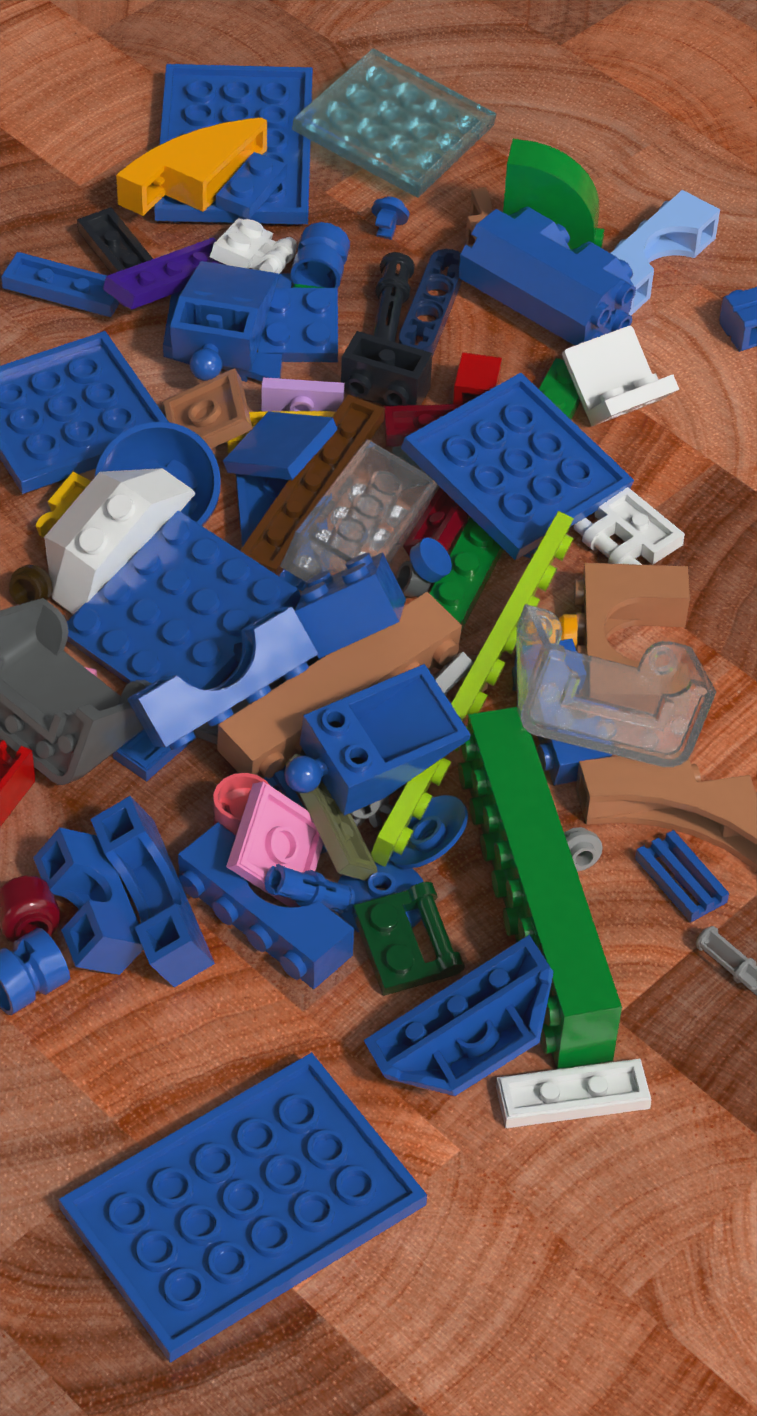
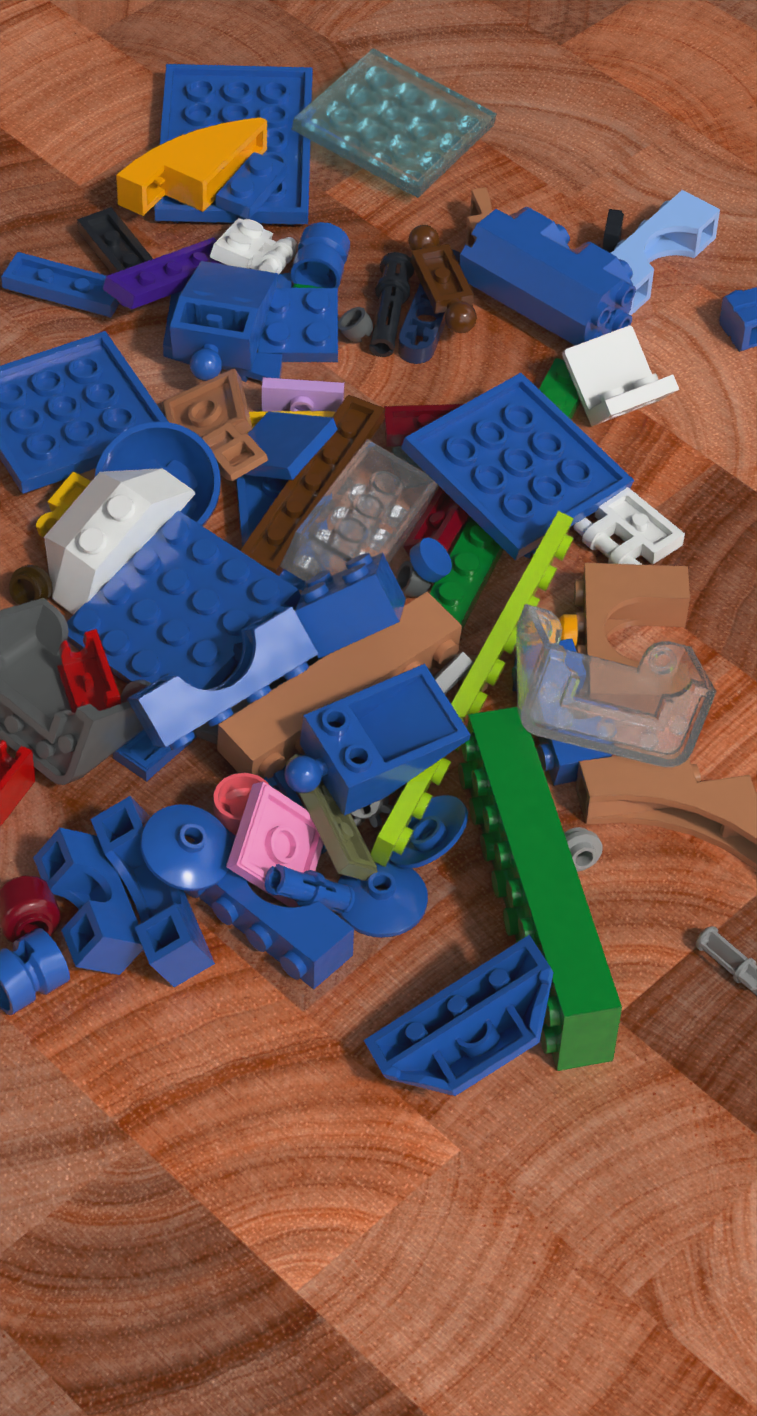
blue plate [59,1052,427,1363] -> none
black brick [341,331,432,406] -> none
dark green plate [352,882,465,996] -> none
blue plate [371,196,410,240] -> none
red brick [453,352,502,404] -> none
white tile [496,1059,652,1128] -> none
green brick [503,139,605,250] -> none
blue tile [635,830,729,923] -> none
none -> red hinge [57,629,121,713]
none -> blue dish [140,804,233,891]
none -> nougat slope [202,422,268,481]
none -> dark grey hinge [338,307,373,343]
none -> reddish brown plate [408,225,477,334]
none -> black tile [602,209,624,253]

